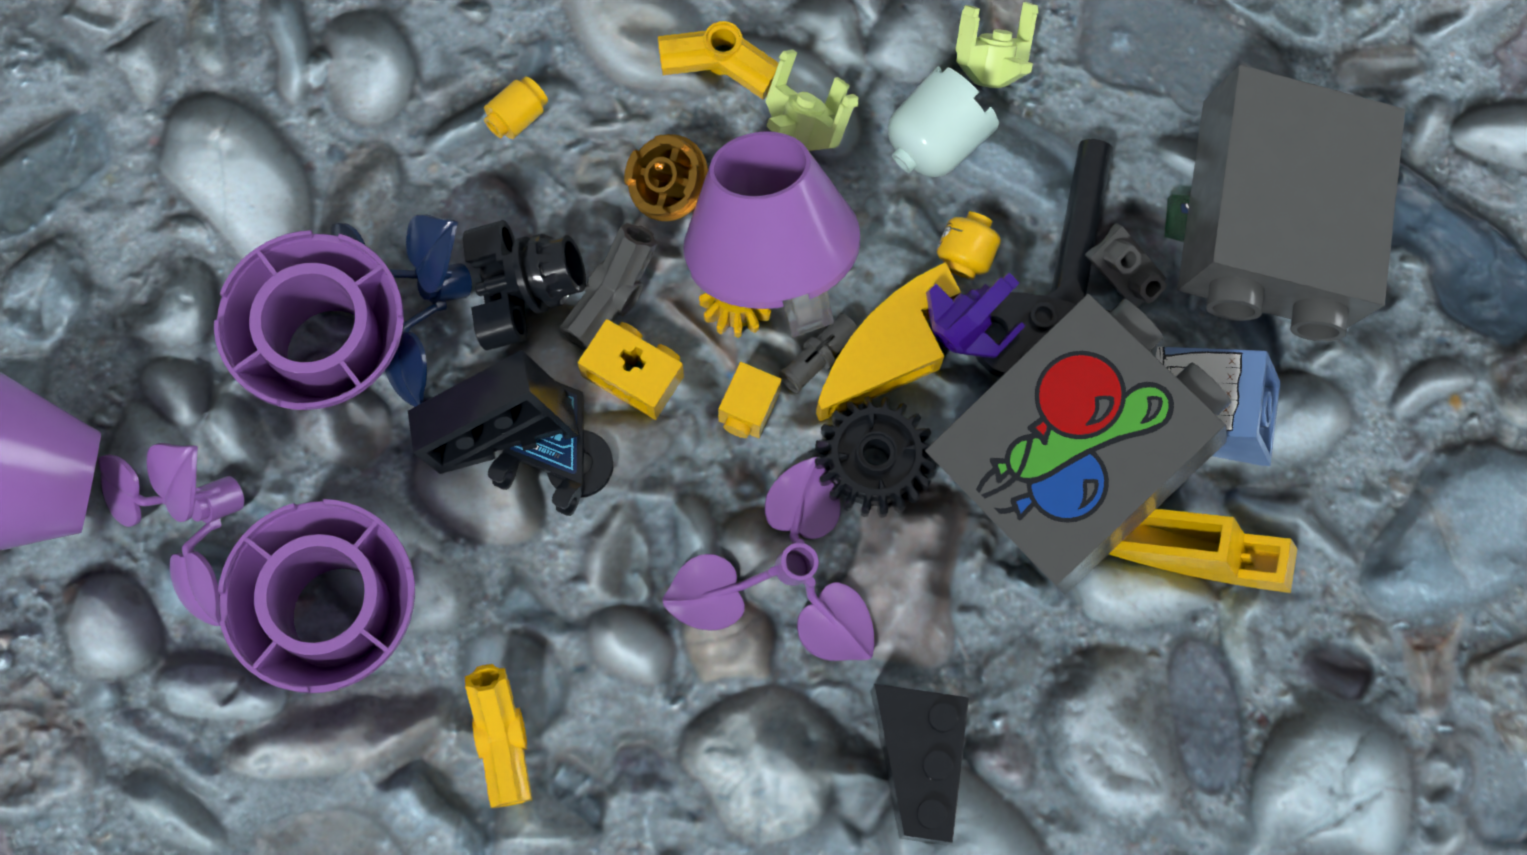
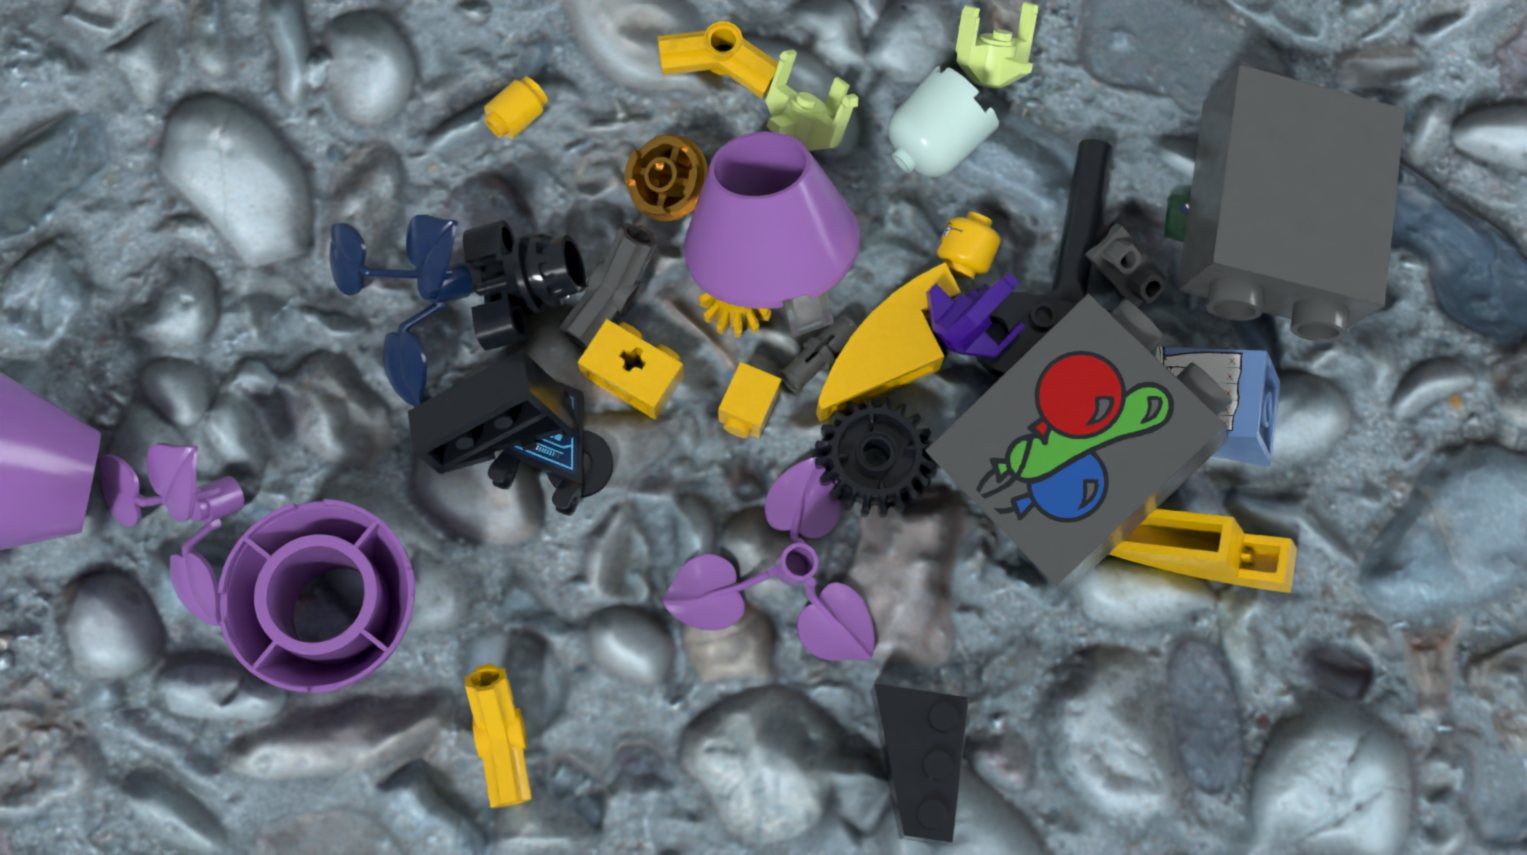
medium lavender cone [214,230,404,410] -> none

